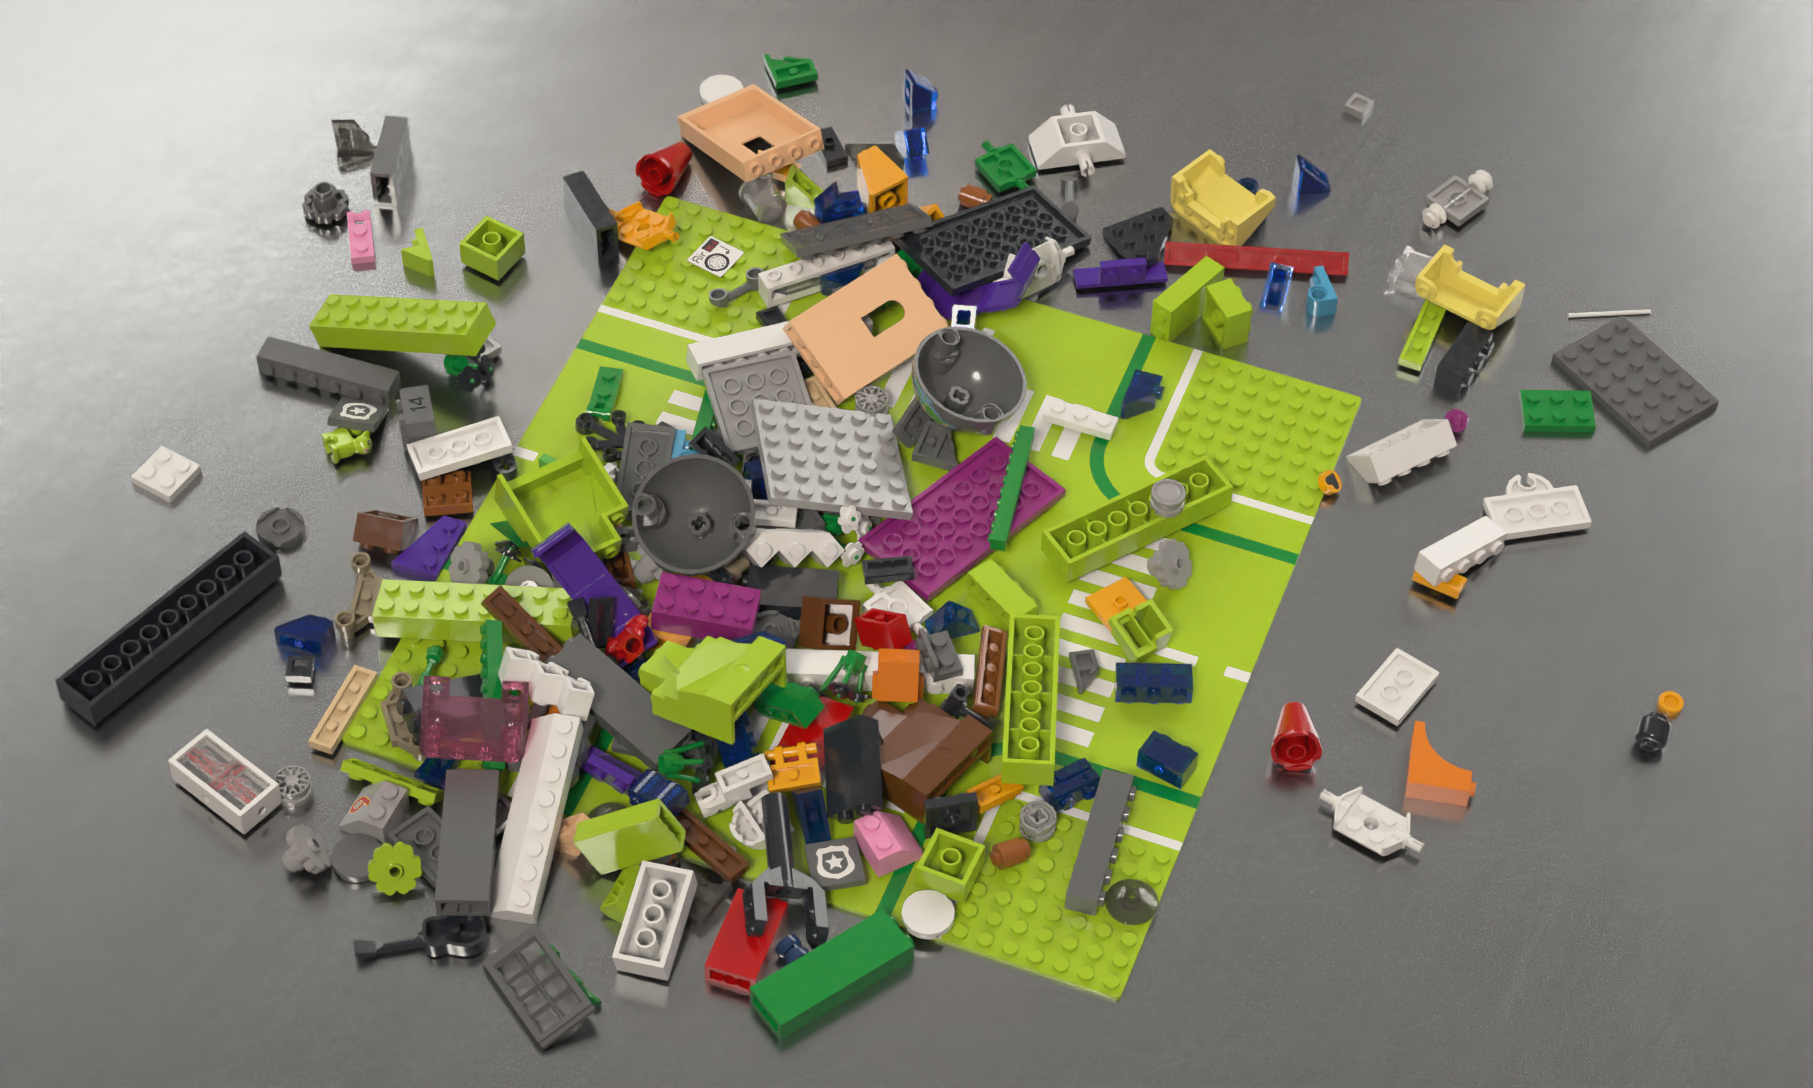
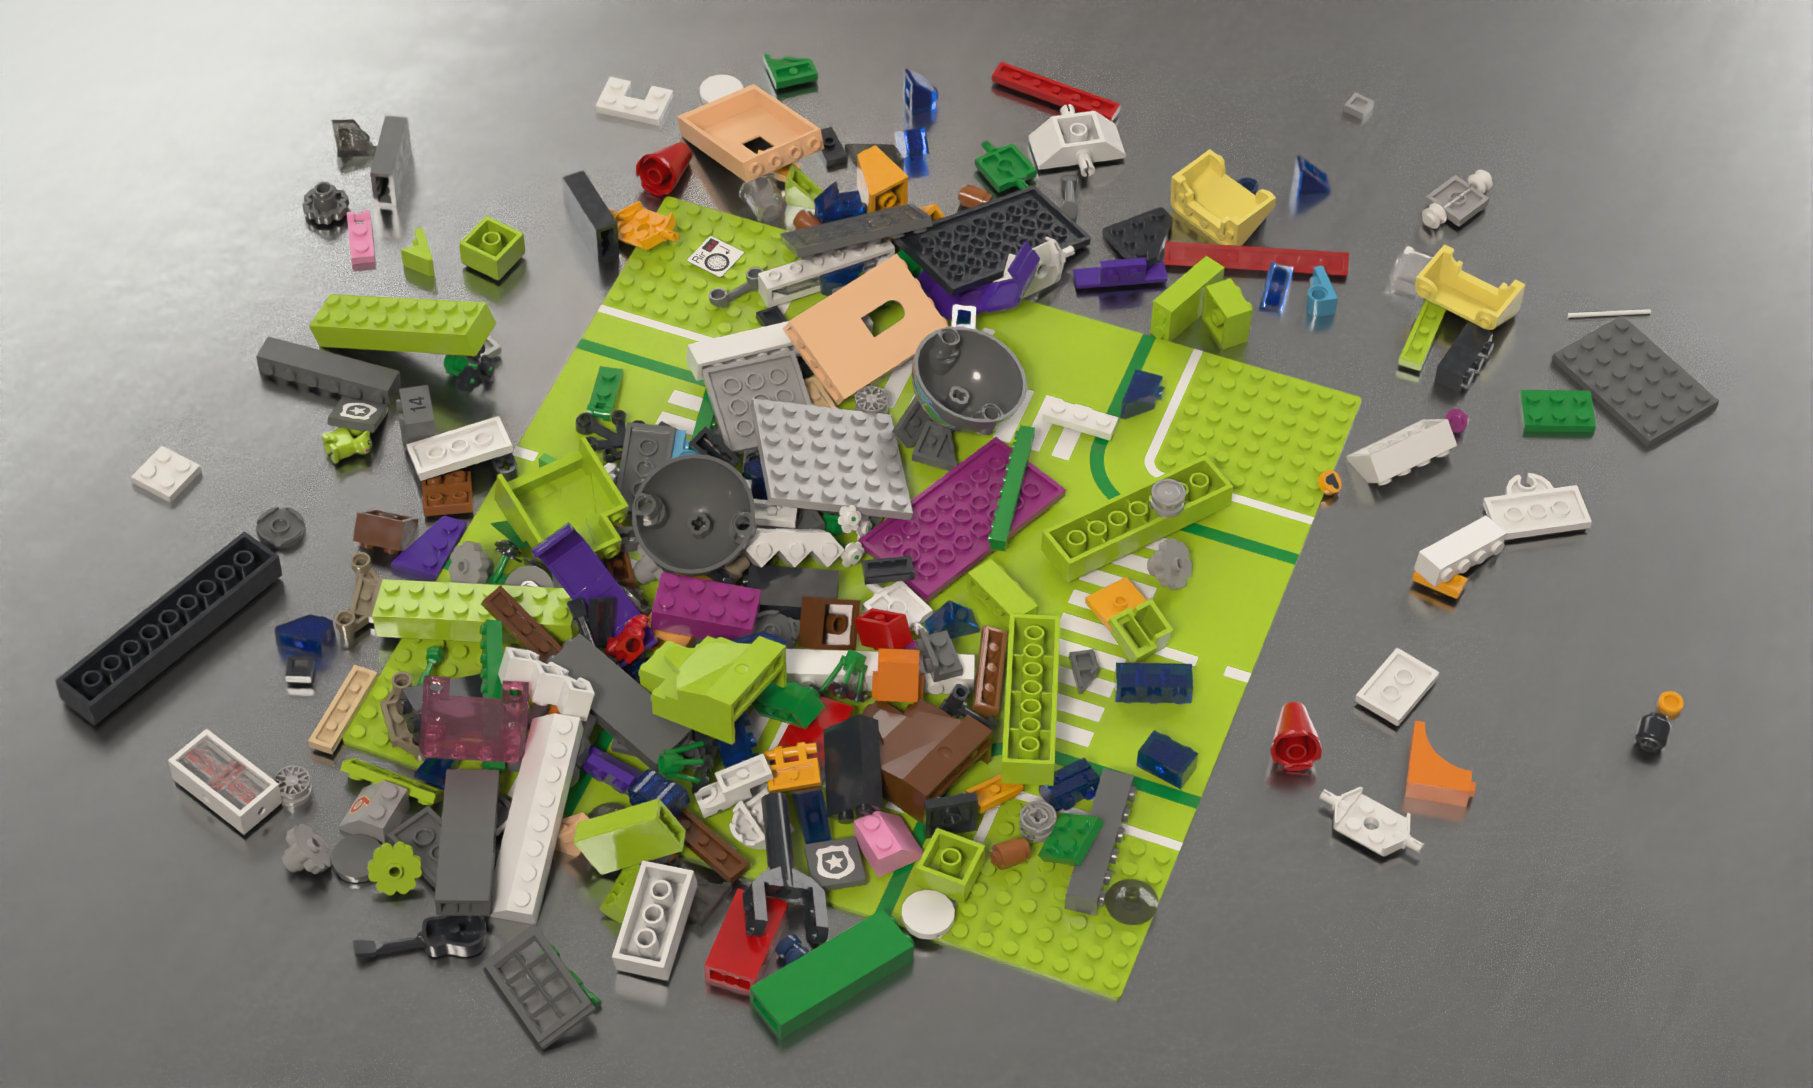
none -> white plate [595,77,673,126]
none -> red plate [991,61,1121,122]
none -> green plate [1038,813,1104,866]

